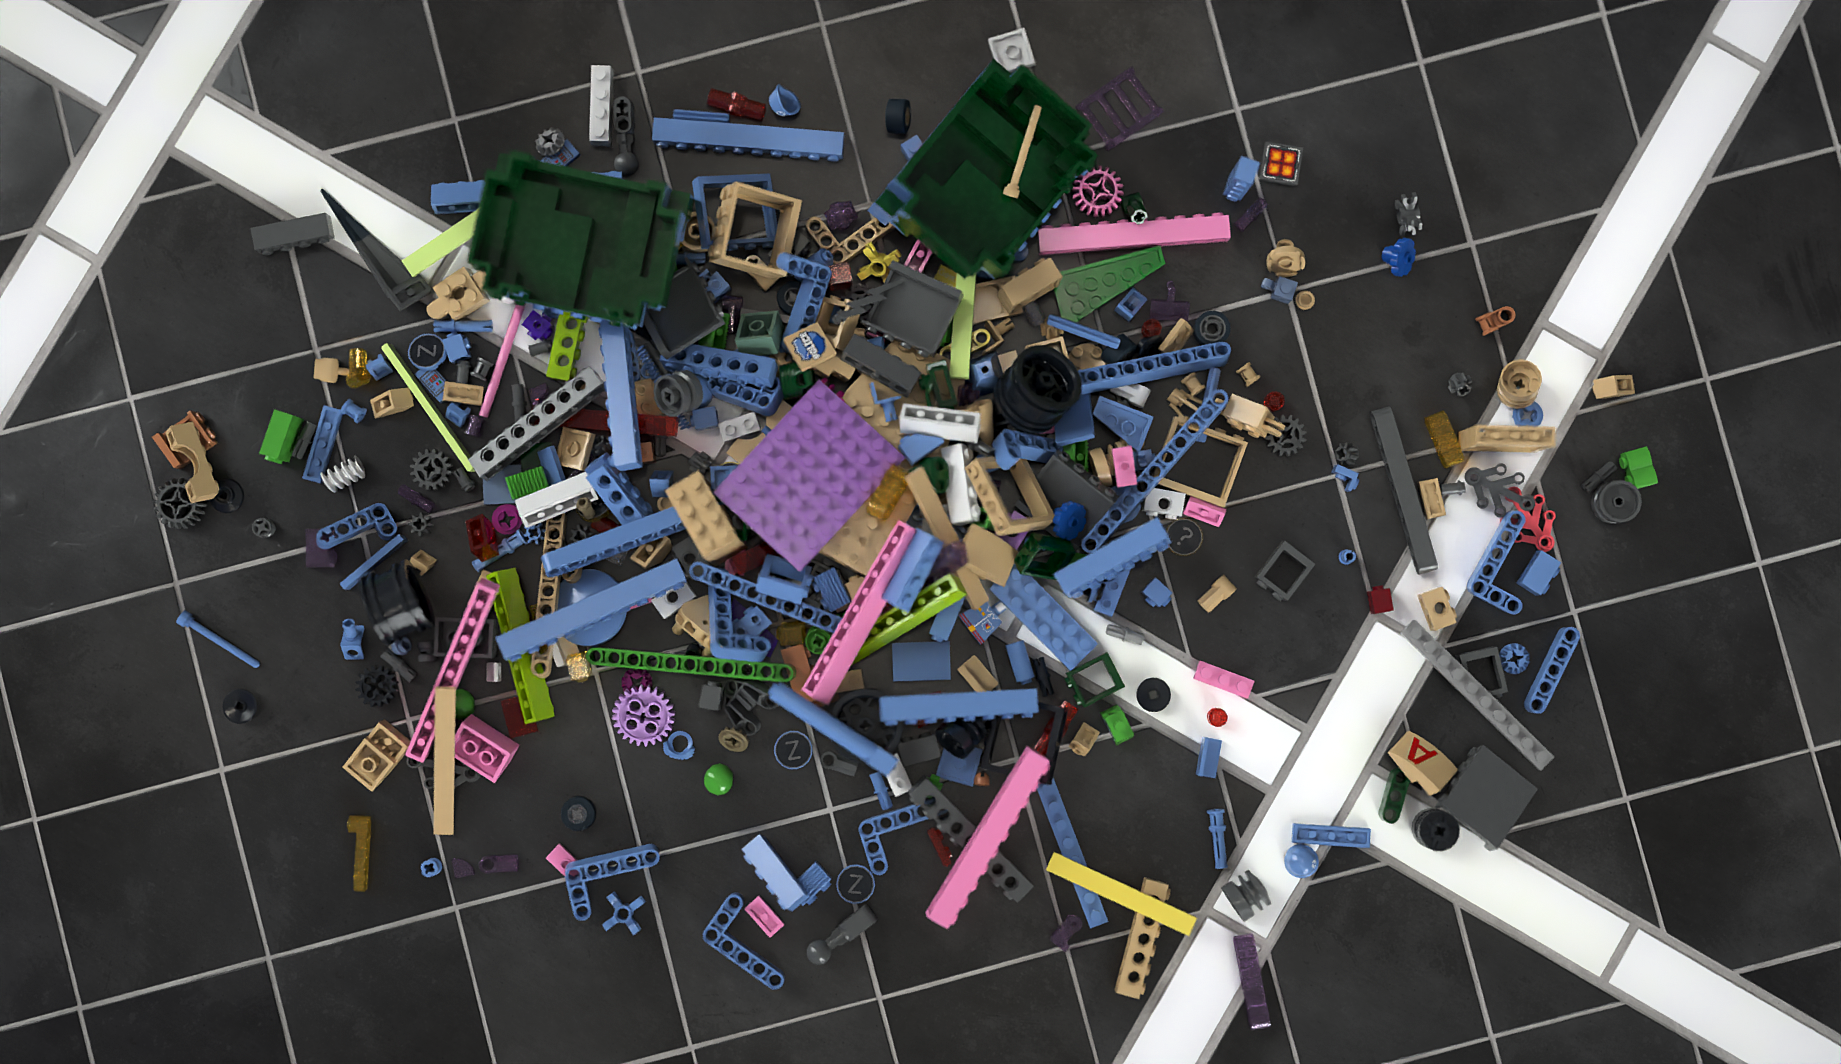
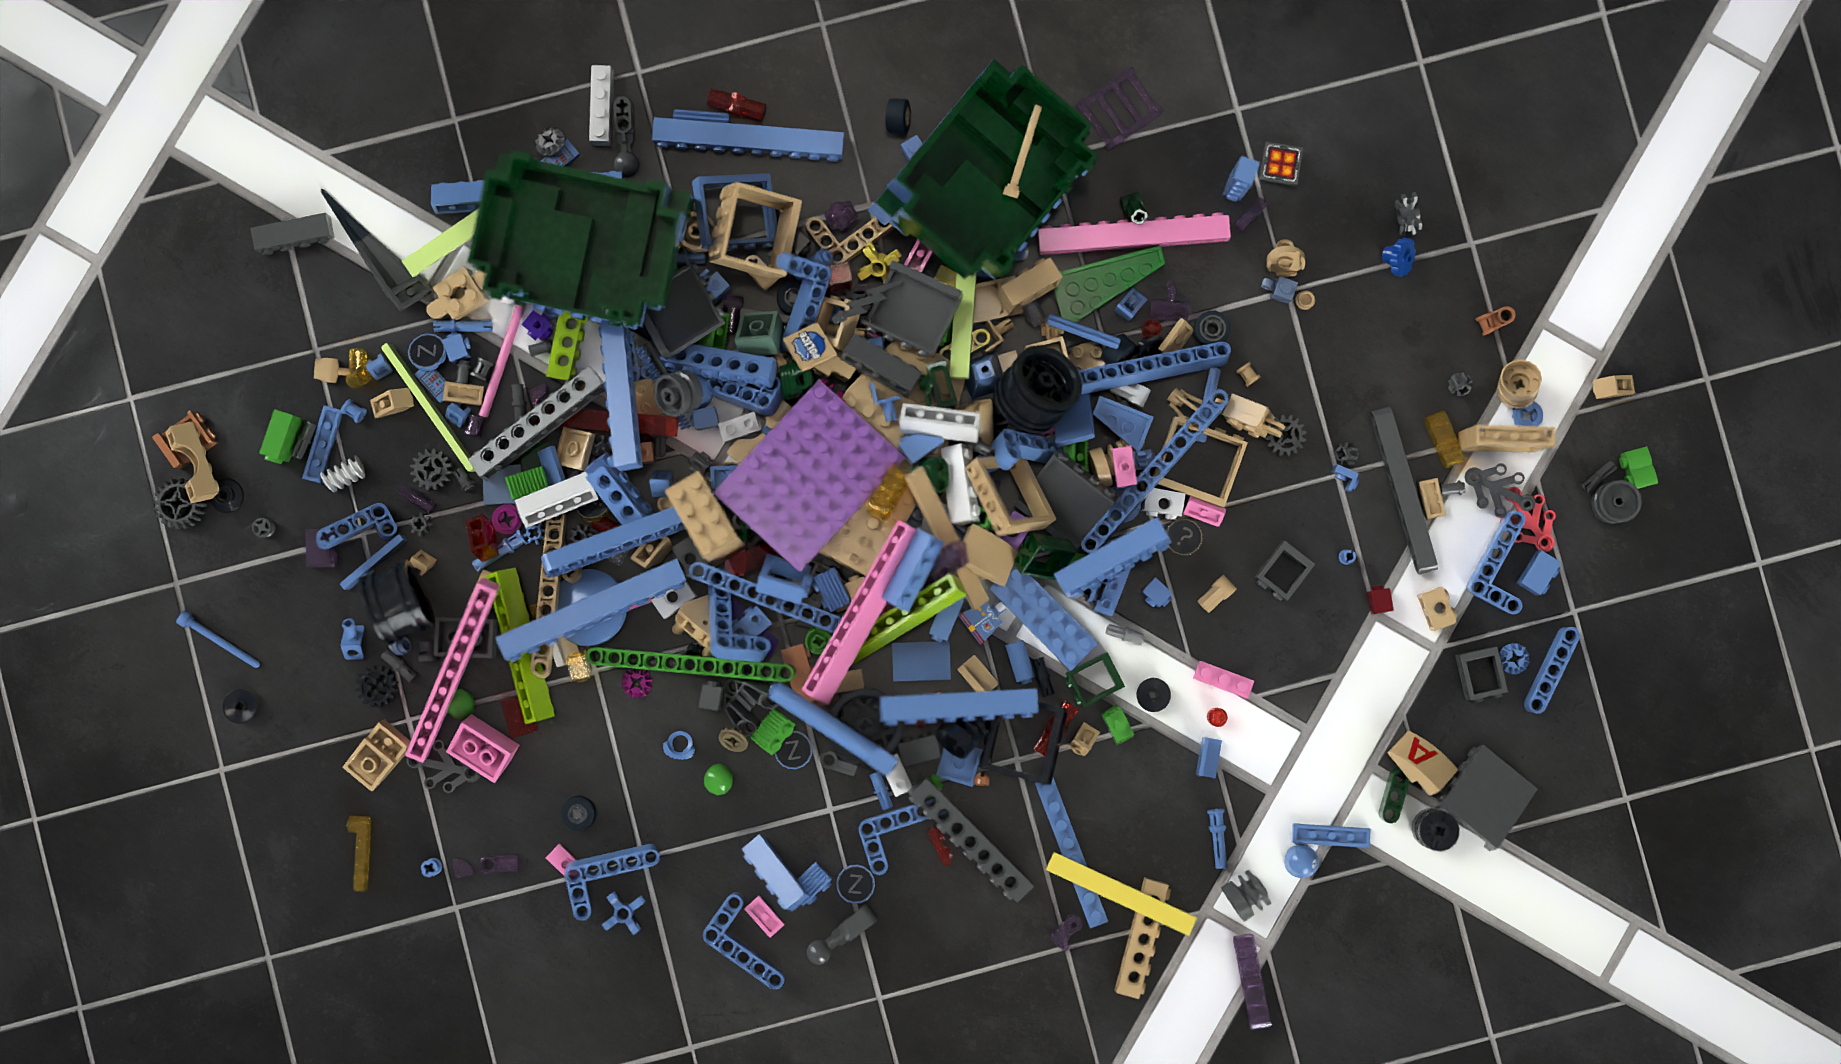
tan tile [434,686,456,835] -> none
white slope [486,662,501,682] -> none
dark tan pin [576,497,595,519] -> none
lavender gear [612,684,675,746] -> none
medium blue helmet [769,84,801,116] -> none
clear yellow brick [776,621,806,646] -> none
bright pink brick [926,746,1050,929] -> none
clear purple tile [957,382,980,406] -> none
white tile [988,28,1036,73] -> none
blue plant [1053,501,1086,541] -> none
bright pink gear [1072,165,1124,217] -> none
tan bush [1181,372,1206,397] -> none
clear red wheel [1263,391,1285,412] -> none
light grey plate [1400,619,1554,771] -> none
none -> bright green brick [750,708,796,755]

